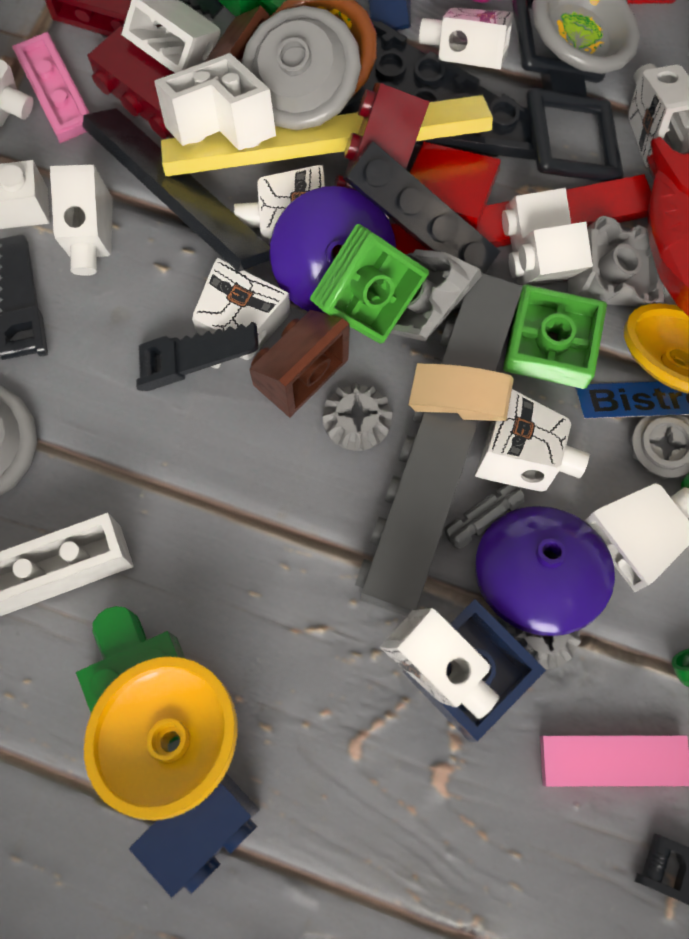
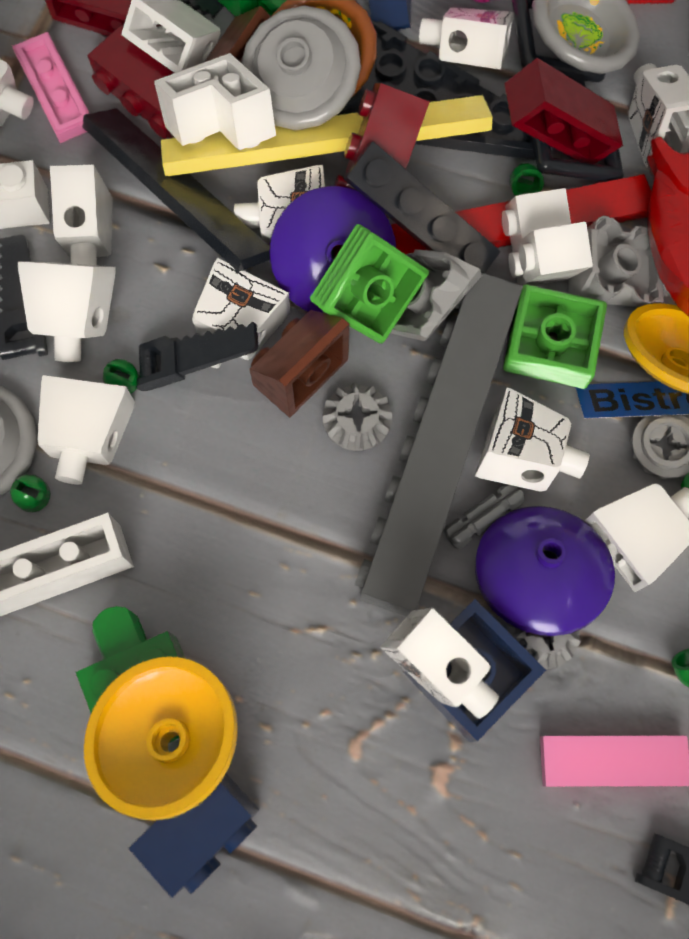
tan slope [408,363,514,421] -> none
red tile [410,142,501,228] -> none
none -> green hinge [10,474,51,512]
none -> white torso [18,261,116,362]
none -> white torso [37,375,135,485]
none -> green hinge [103,359,140,394]
none -> dark red brick [504,58,623,164]
none -> green hinge [509,163,544,196]

